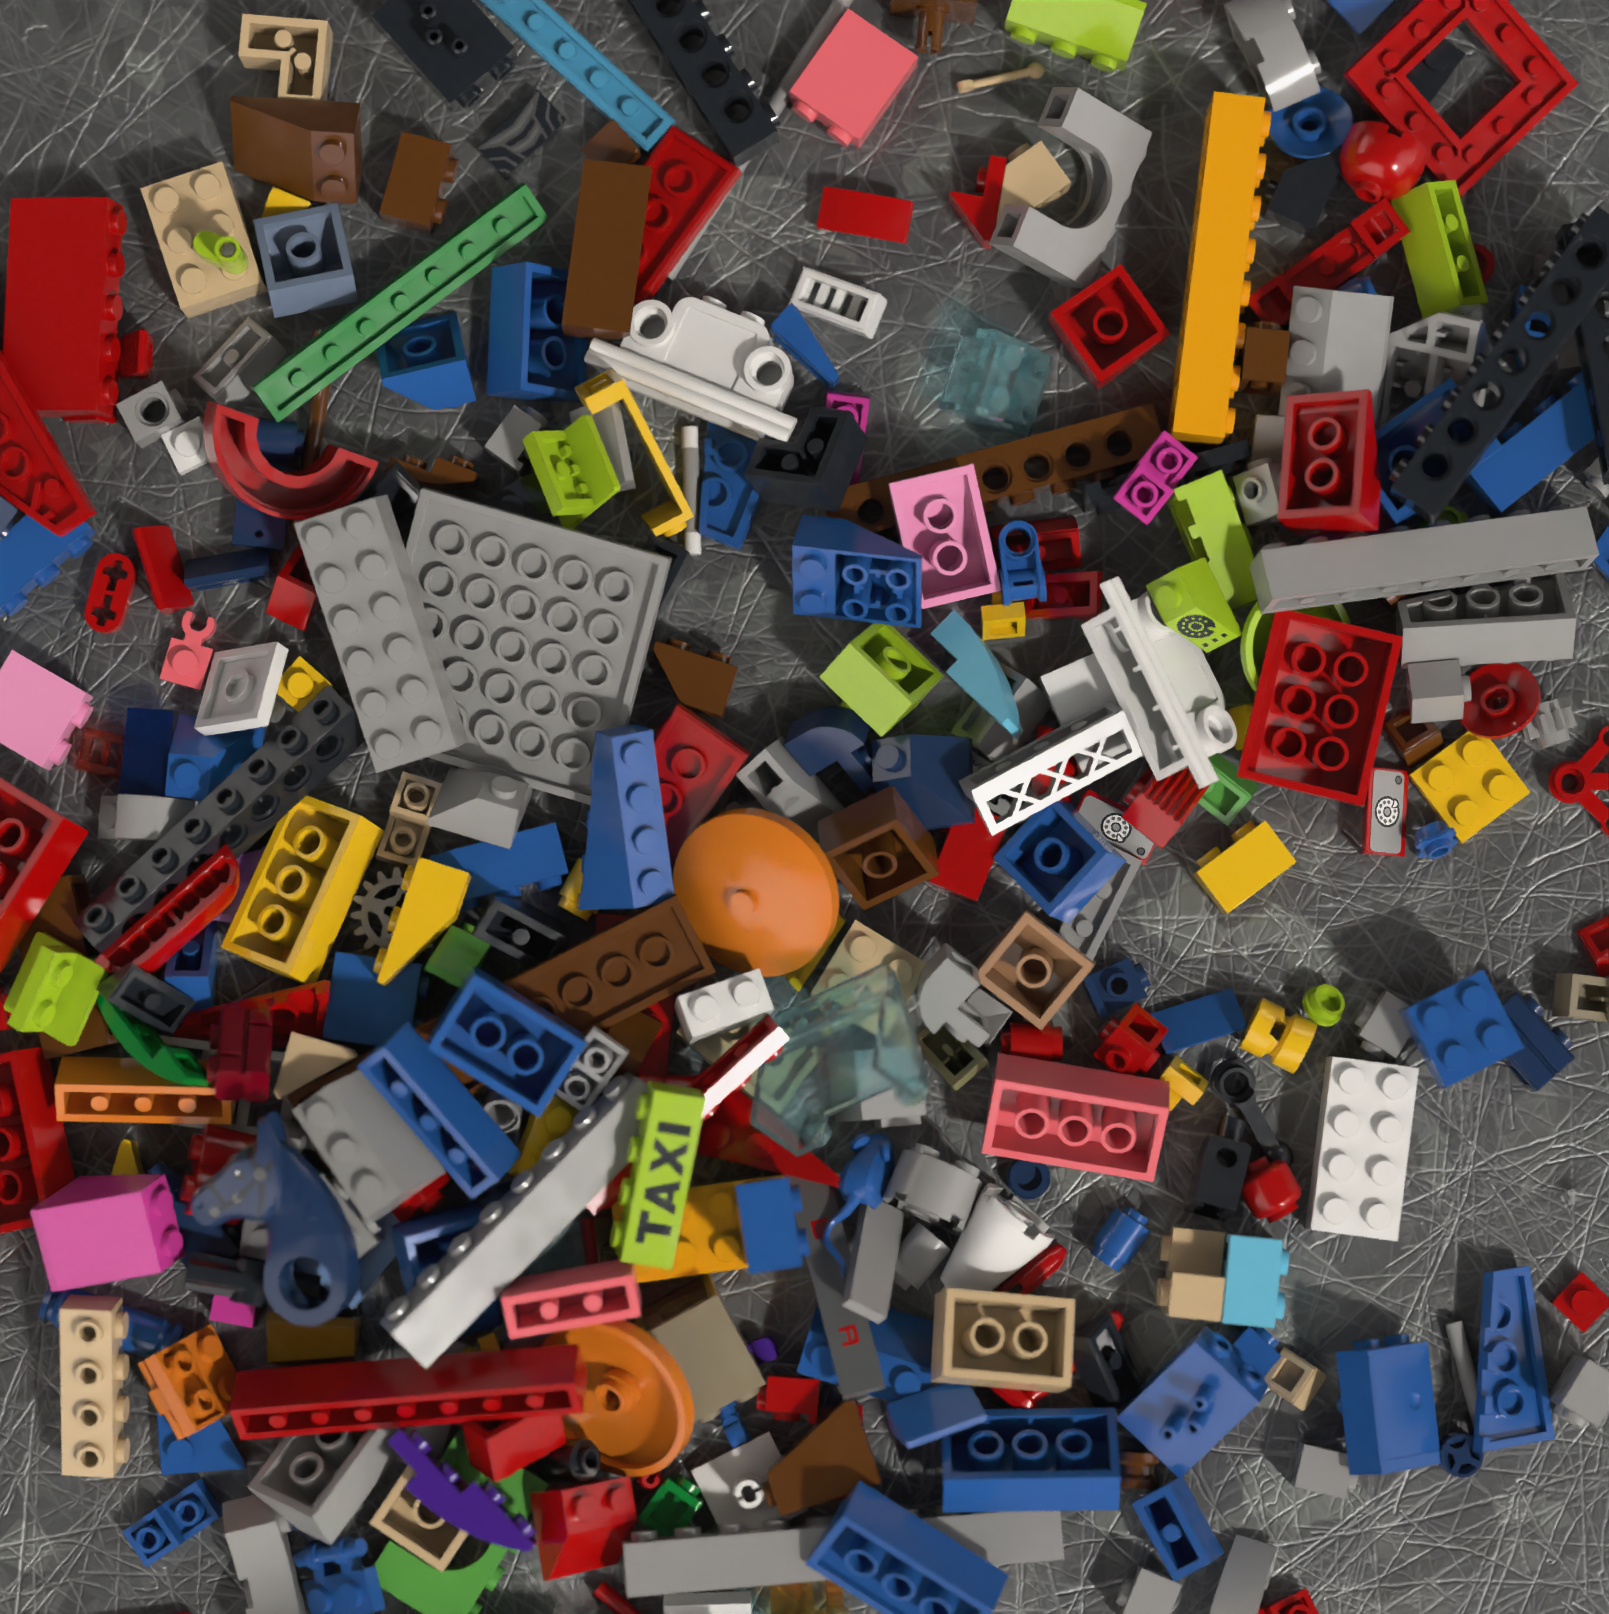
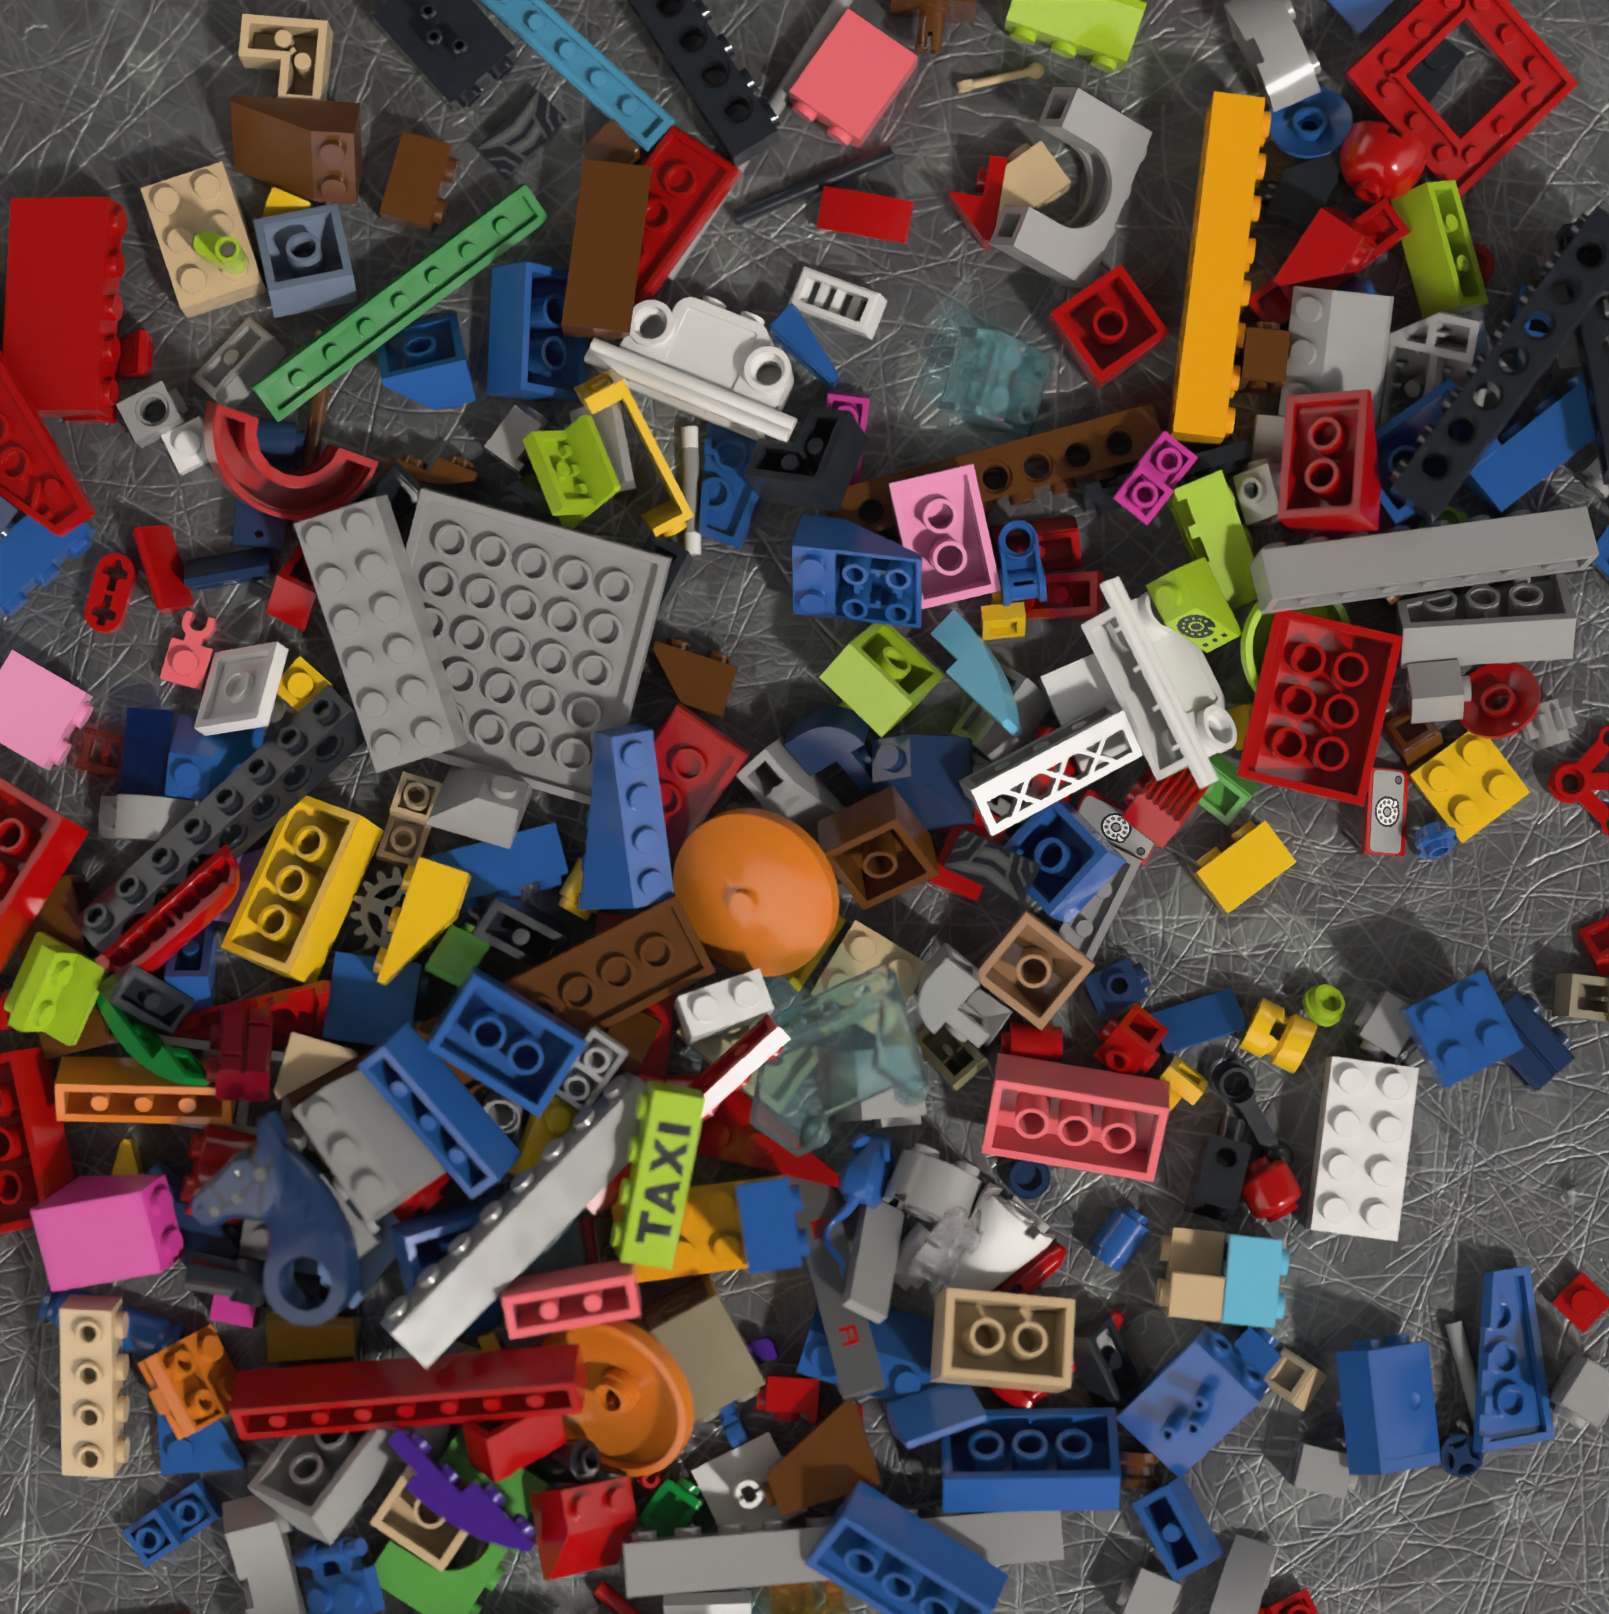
none -> black bar [732,145,895,226]
none -> clear hinge [908,1206,983,1296]
none -> tile [943,828,1041,905]
none -> red slope [1273,208,1378,286]

